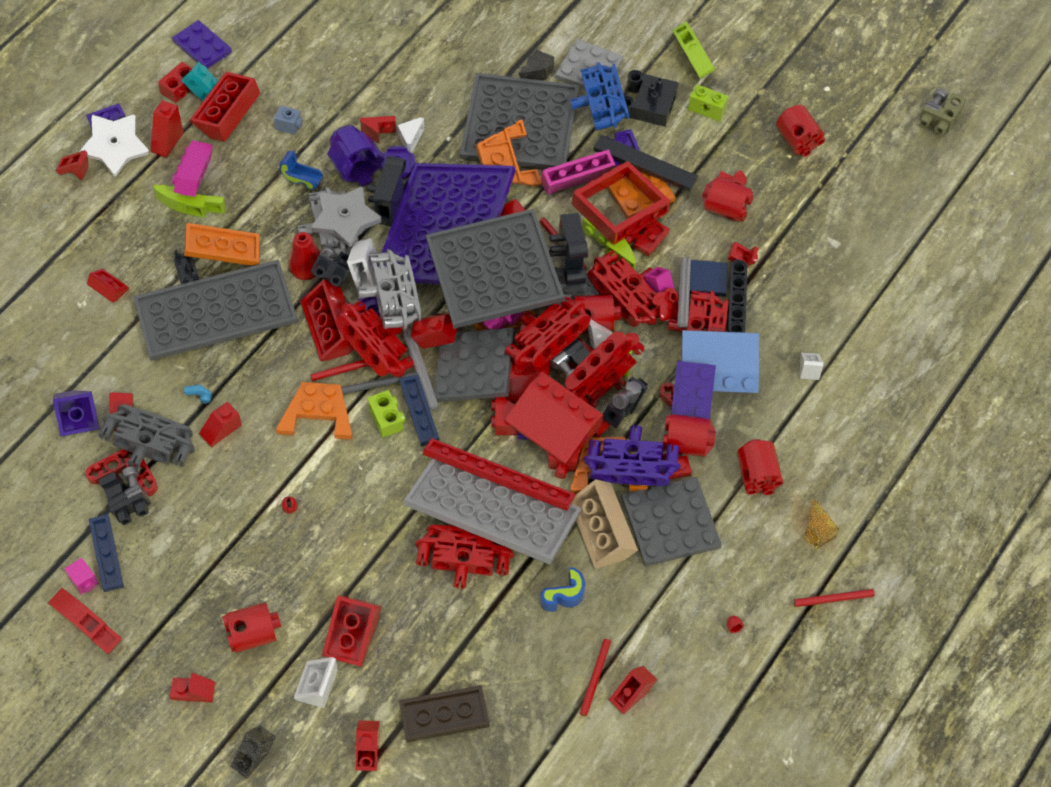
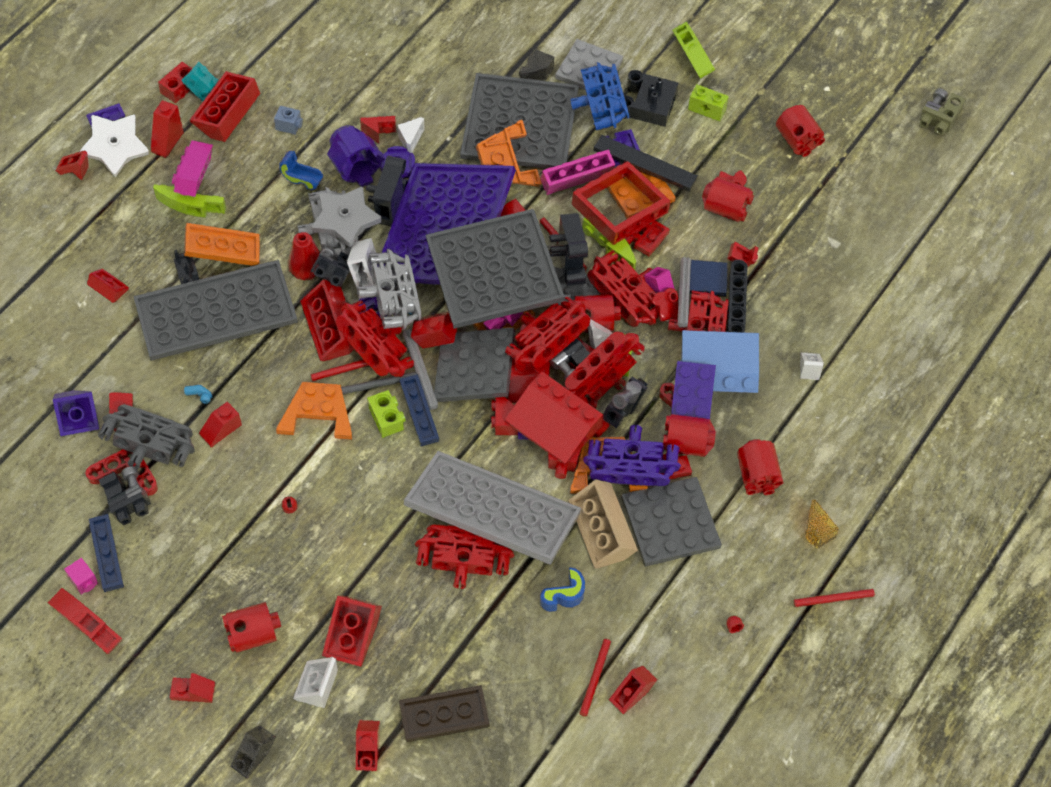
dark purple plate [172,20,232,69] -> none
red tile [423,438,575,511] -> none

